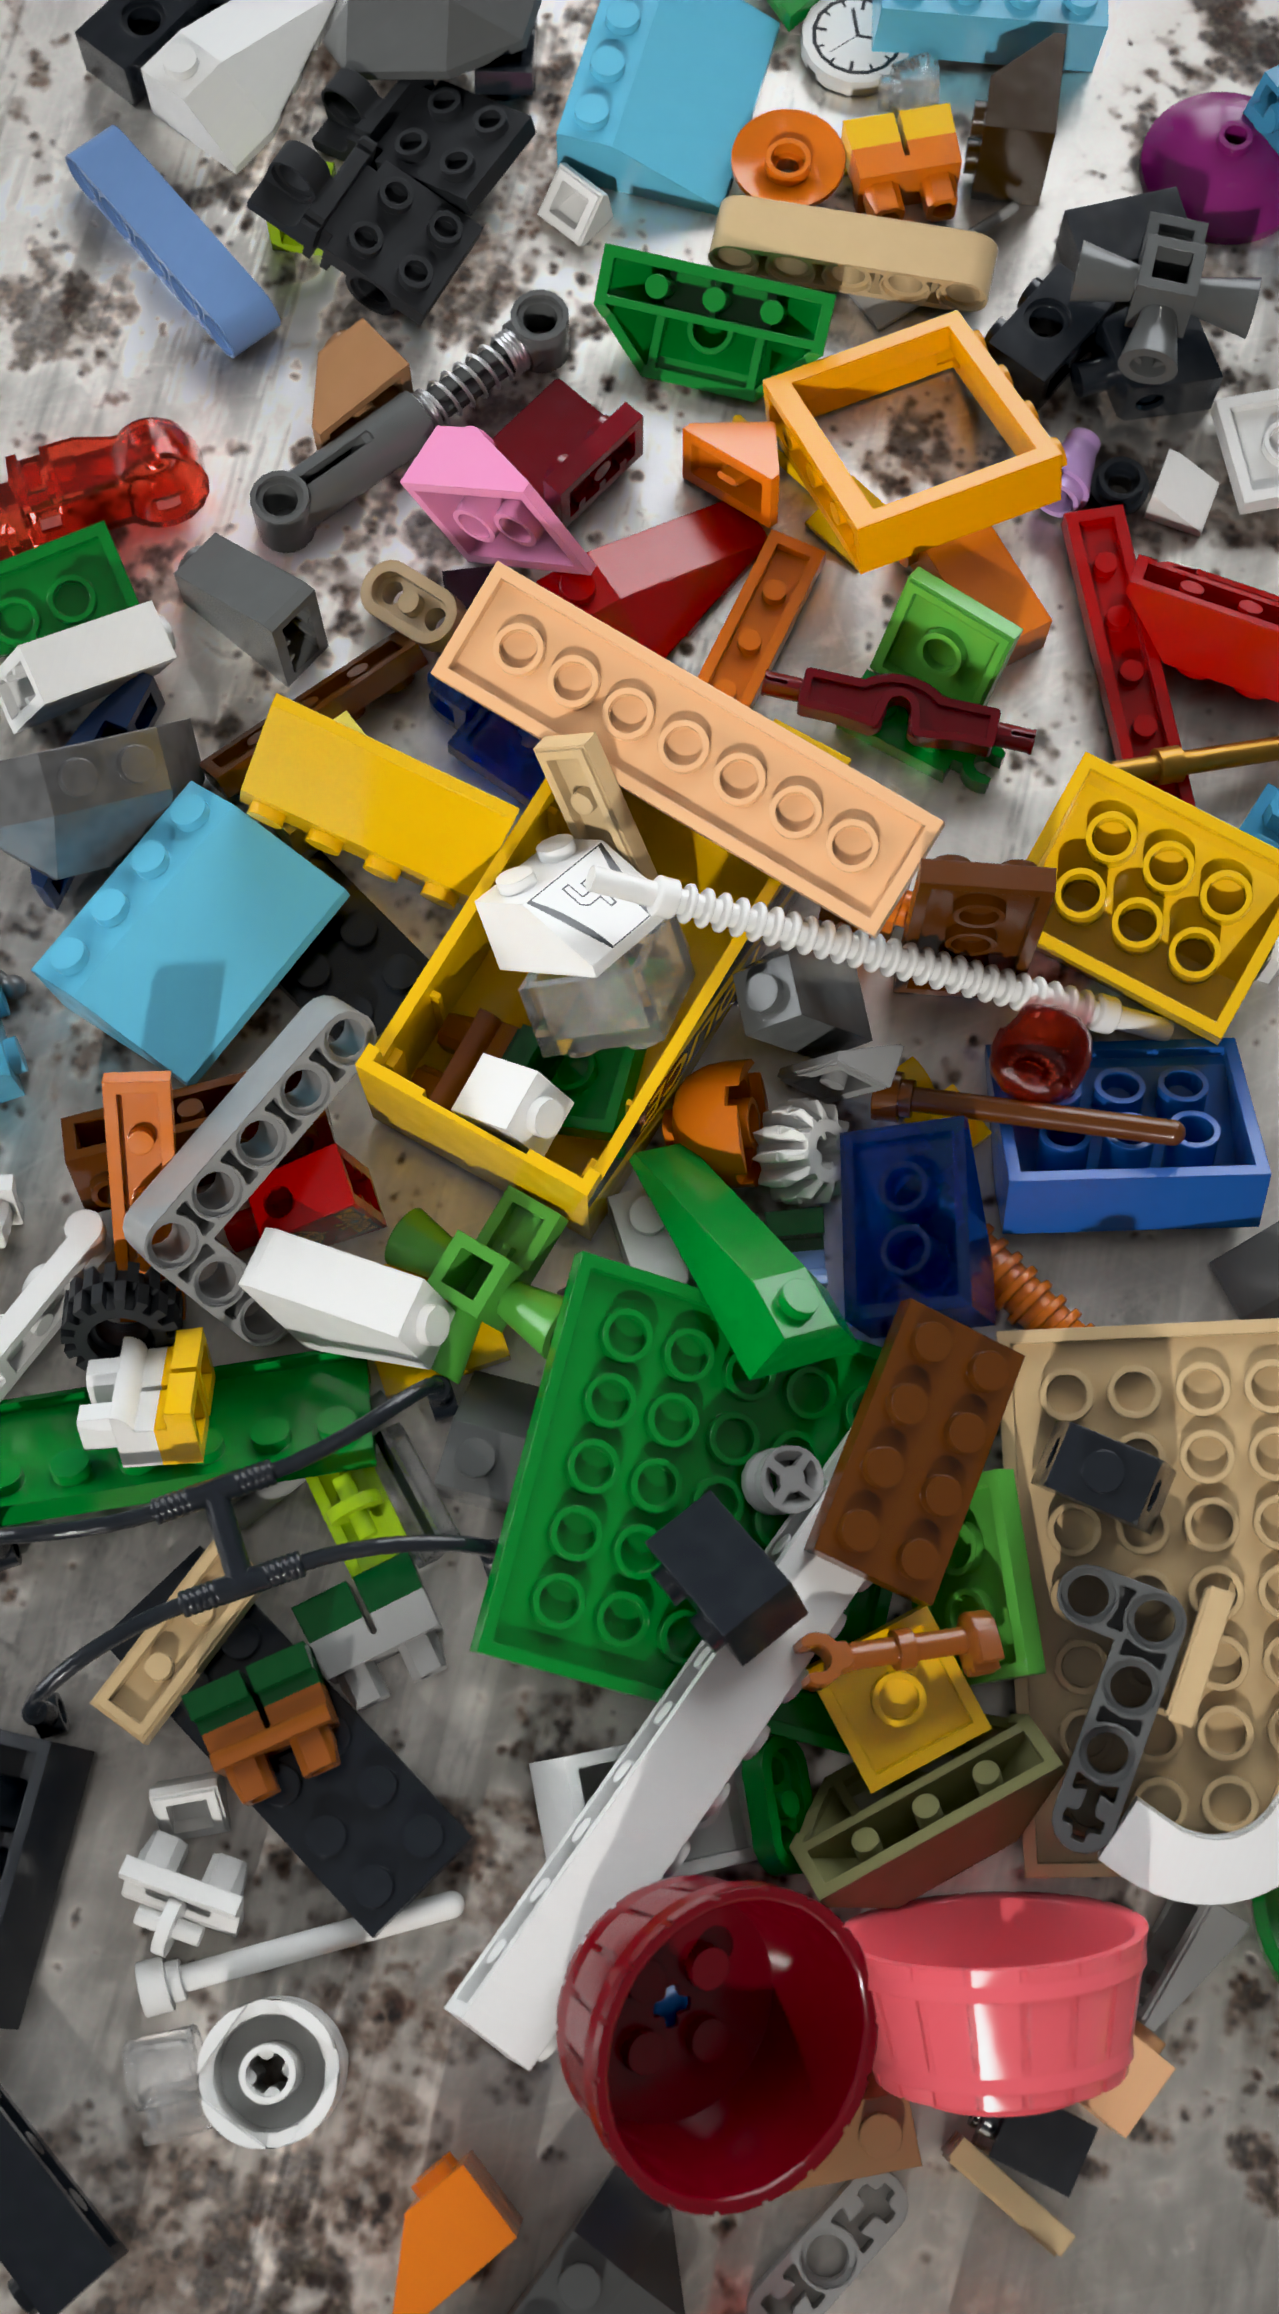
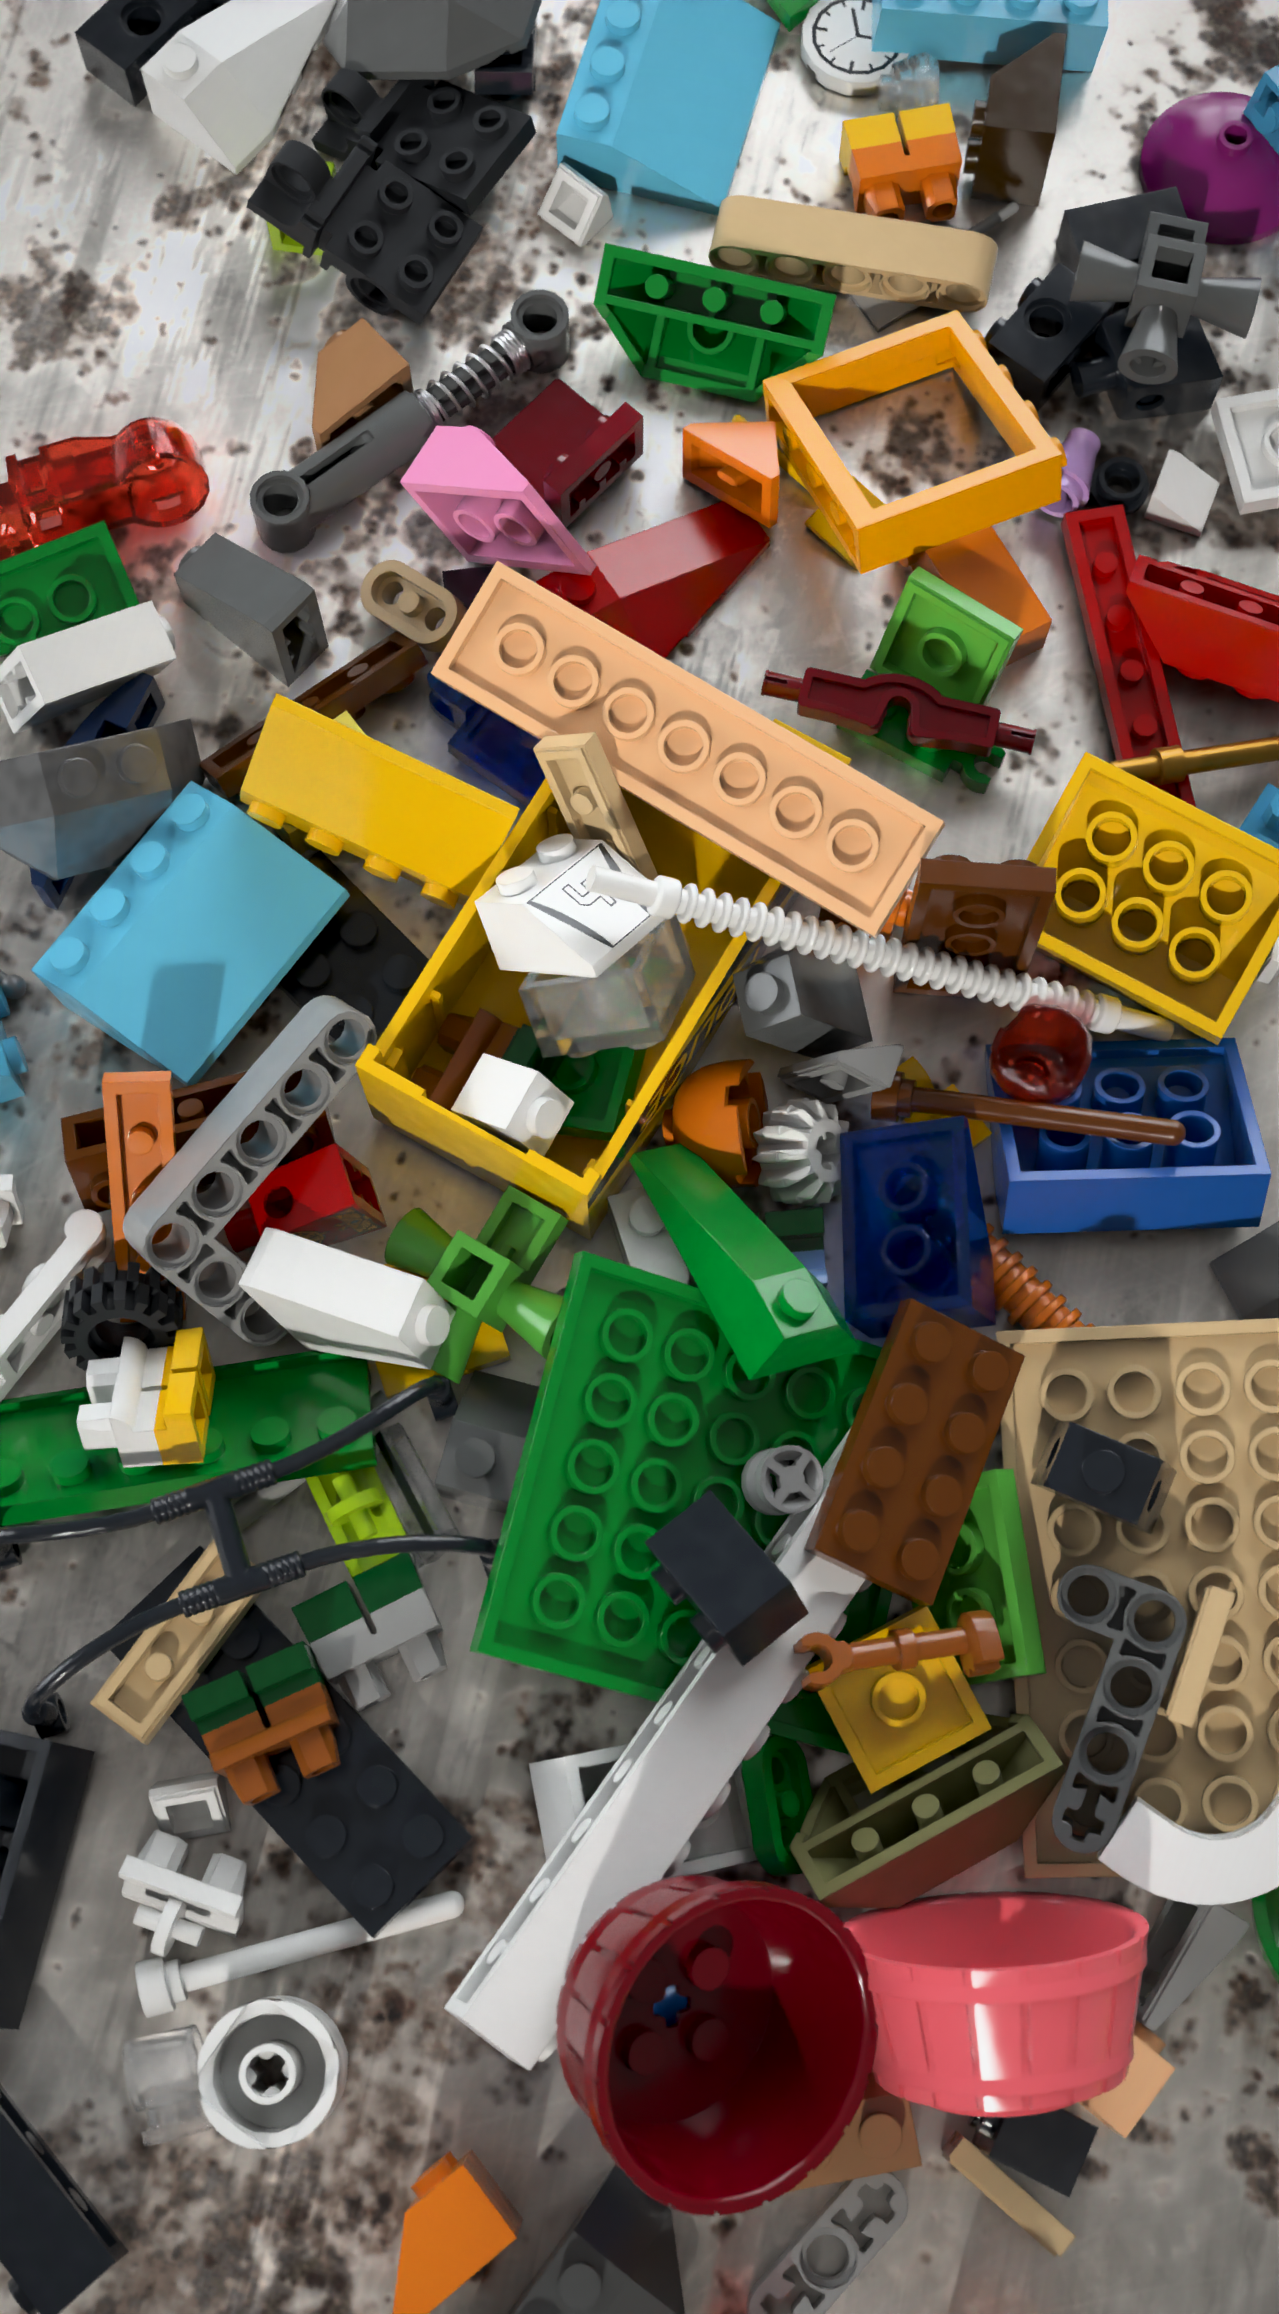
medium blue beam [65,125,281,358] -> none
orange plate [698,529,826,709] -> none
orange dish [731,109,846,206] -> none

